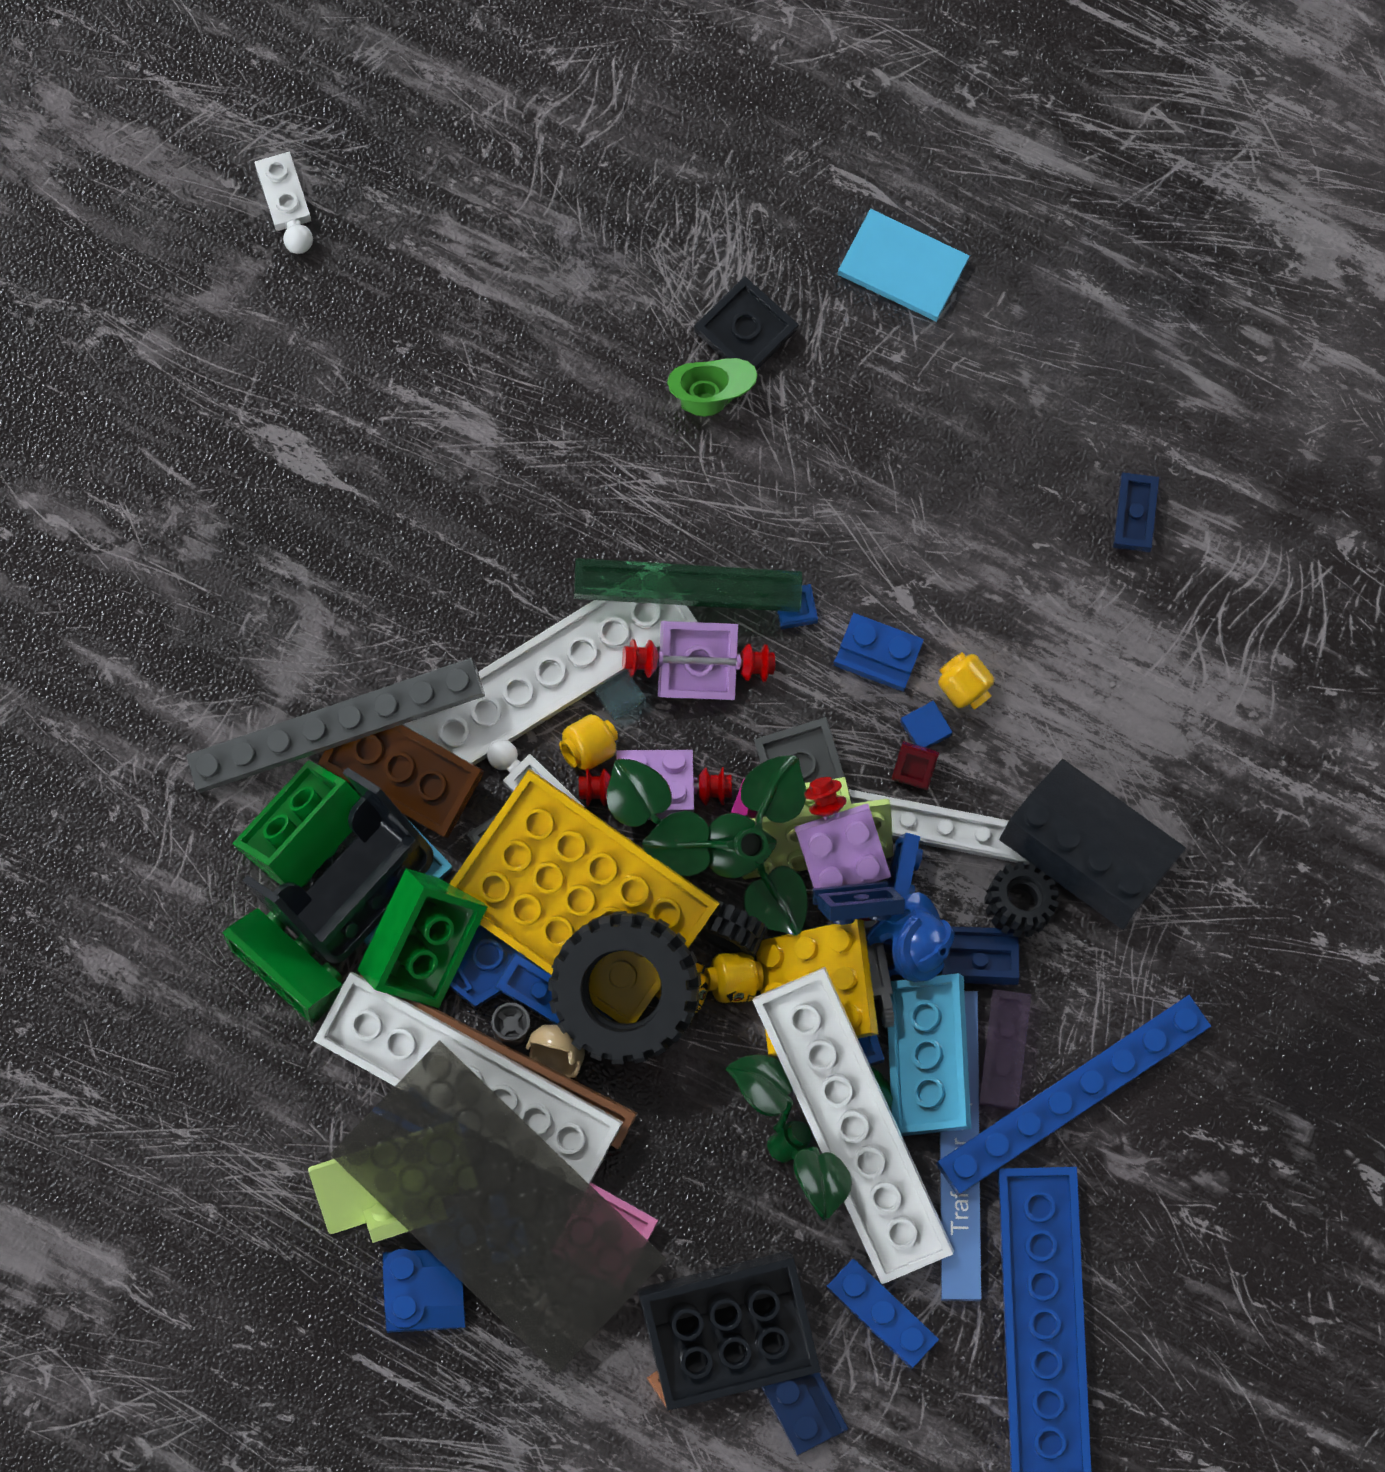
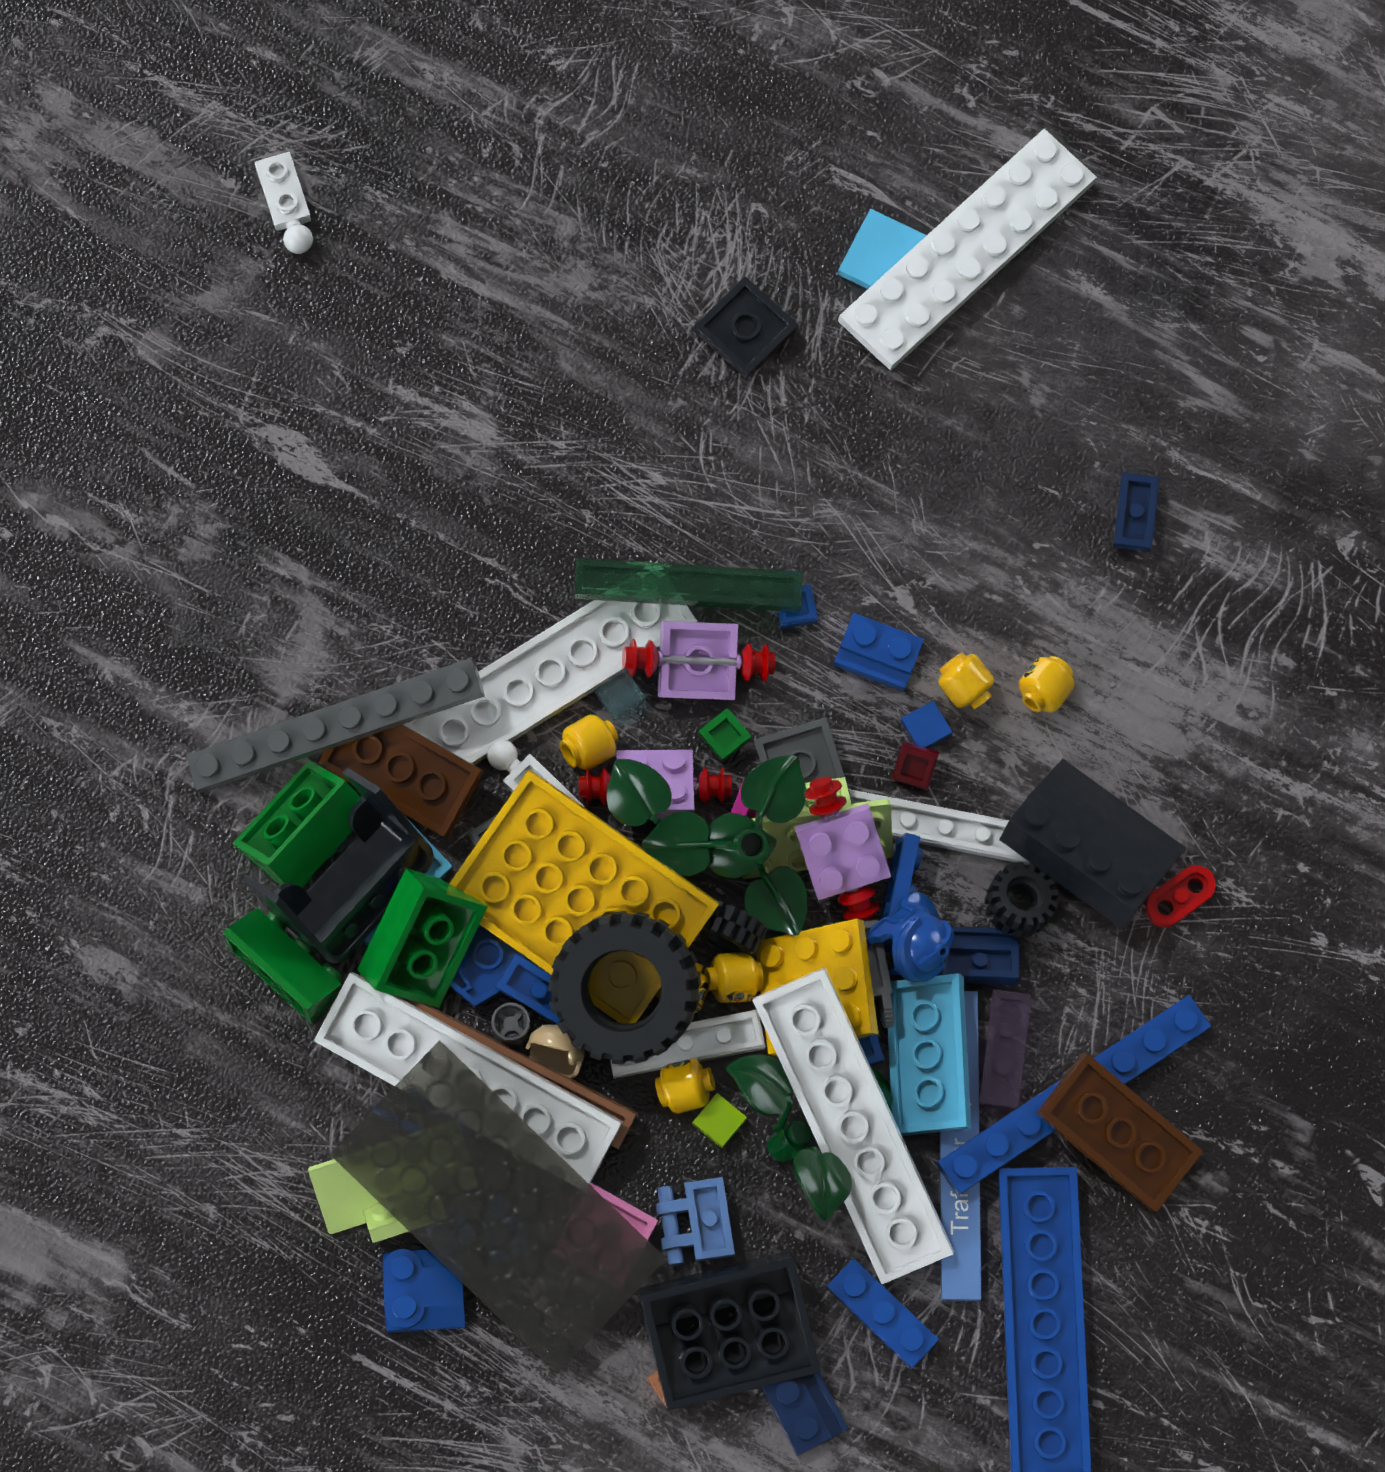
bright green piece [667,358,758,417] -> none
dark blue plate [813,881,905,925] -> none
none -> white tile [610,1010,765,1079]
none -> yellow head [655,1058,715,1114]
none -> medium blue plate [656,1177,735,1266]
none -> lime tile [692,1093,747,1149]
none -> green plate [698,708,752,763]
none -> white plate [838,129,1097,371]
none -> yellow head [1018,656,1075,712]
none -> reddish brown plate [1036,1053,1203,1212]
none -> red plate [1145,865,1216,928]

